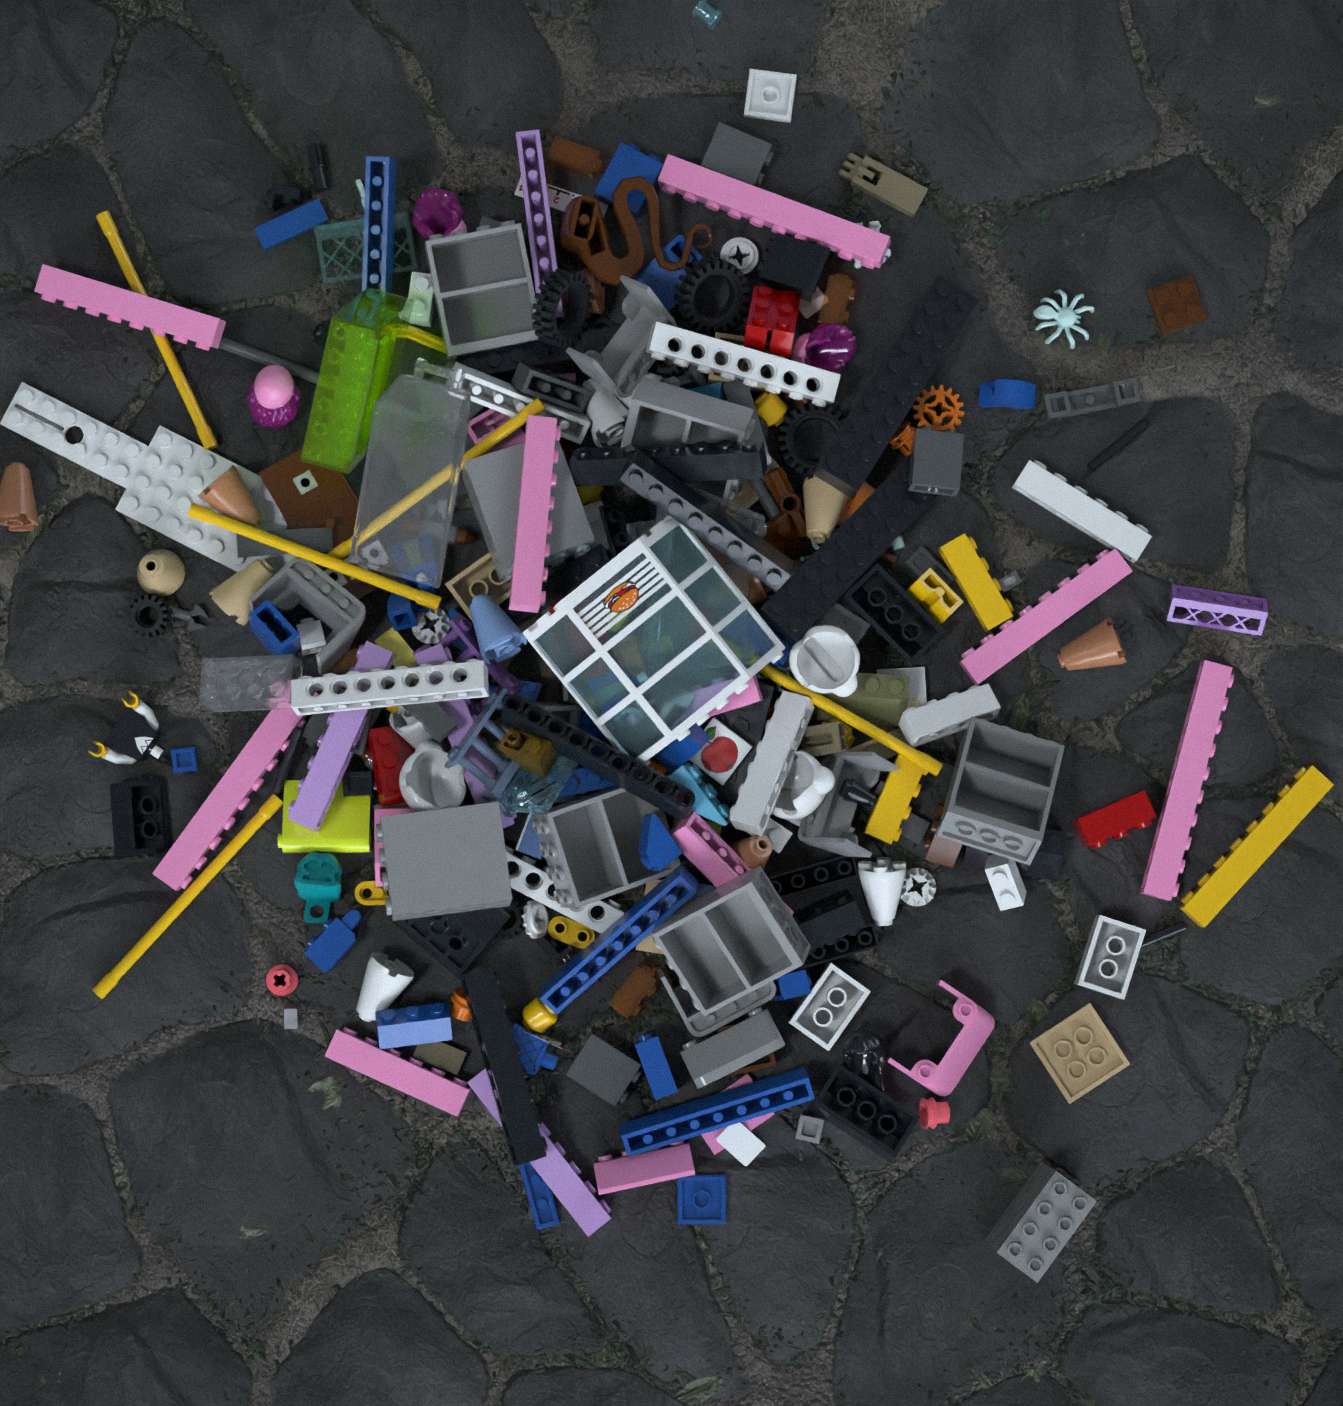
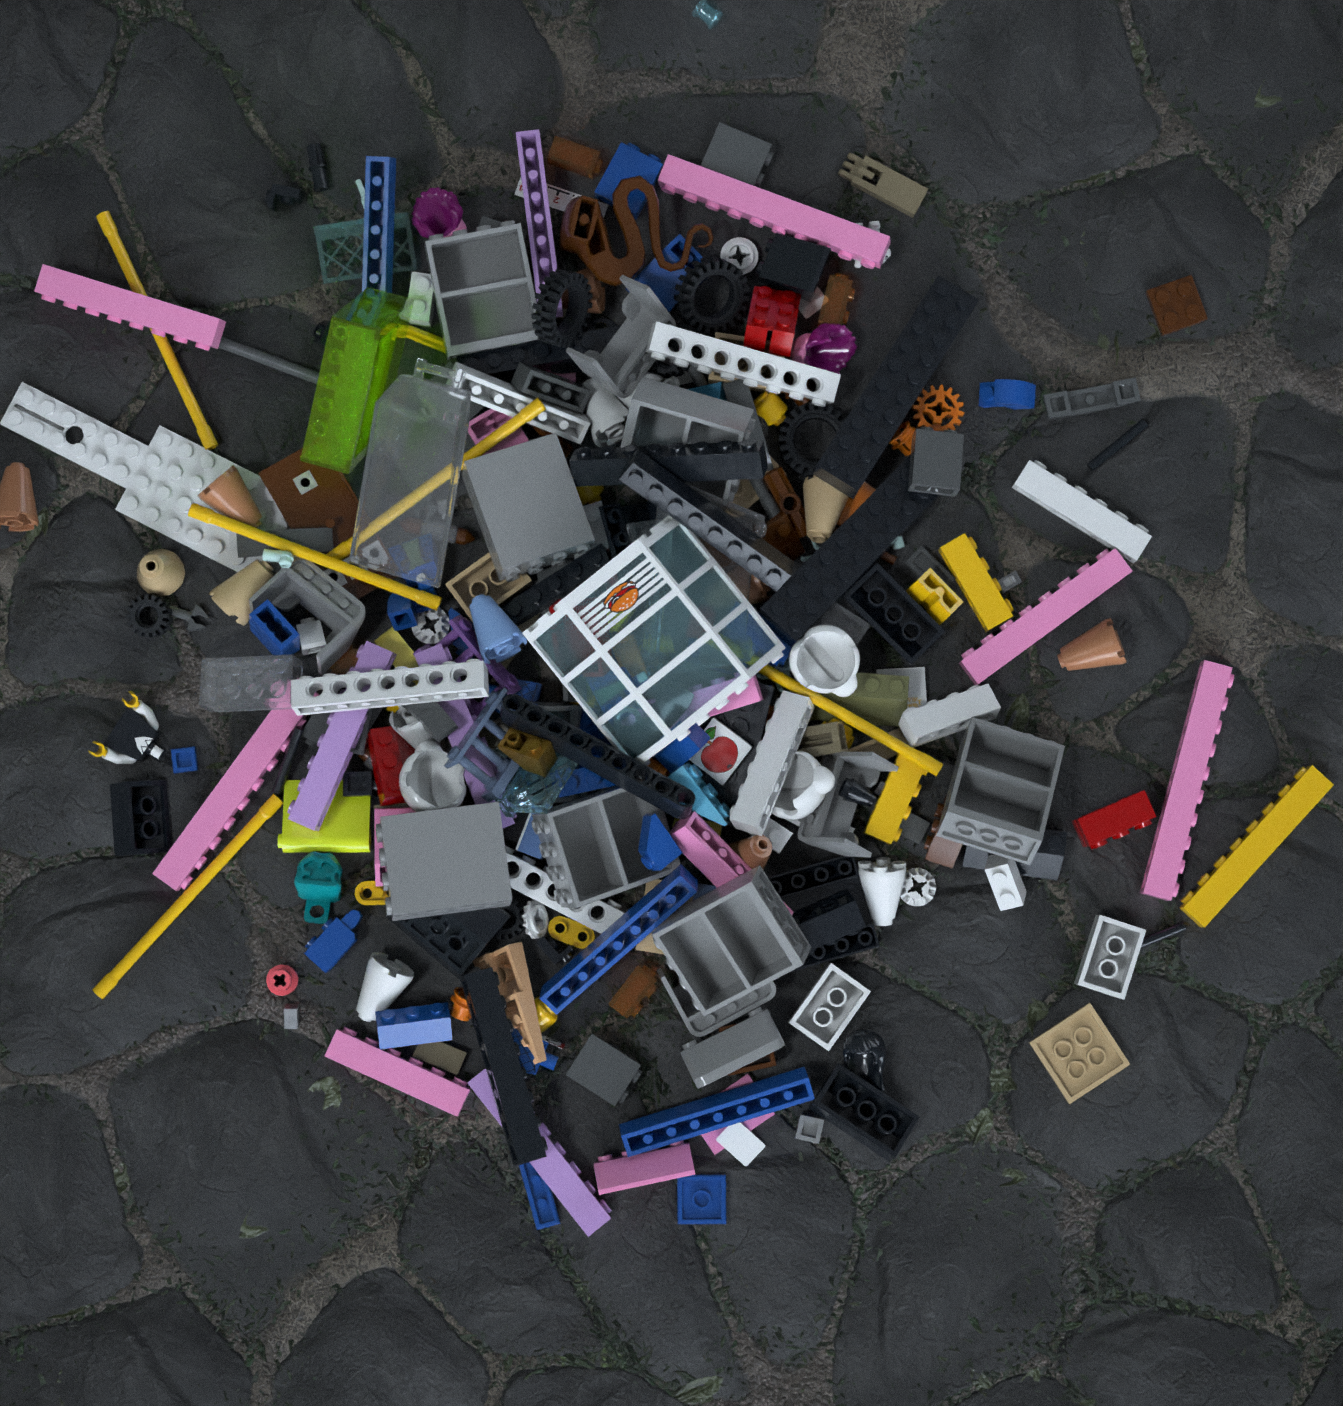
hair [246,365,301,429] -> none
blue tile [254,198,329,251] -> none
bright pink brick [509,415,561,613] -> none
blue brick [635,1032,678,1100] -> none
white tile [744,69,797,123] -> none
blue slope [768,970,812,1002] -> none
bright pink windscreen [886,979,995,1096] -> none
coral piece [918,1097,950,1130] -> none
light grey container [984,1161,1097,1283] -> none
light aqua animal [1033,289,1094,349] -> none
medium lavender fence [1166,584,1268,636] -> none
none -> light aqua arm [263,549,294,568]
none -> light nougat wedge [473,942,547,1064]

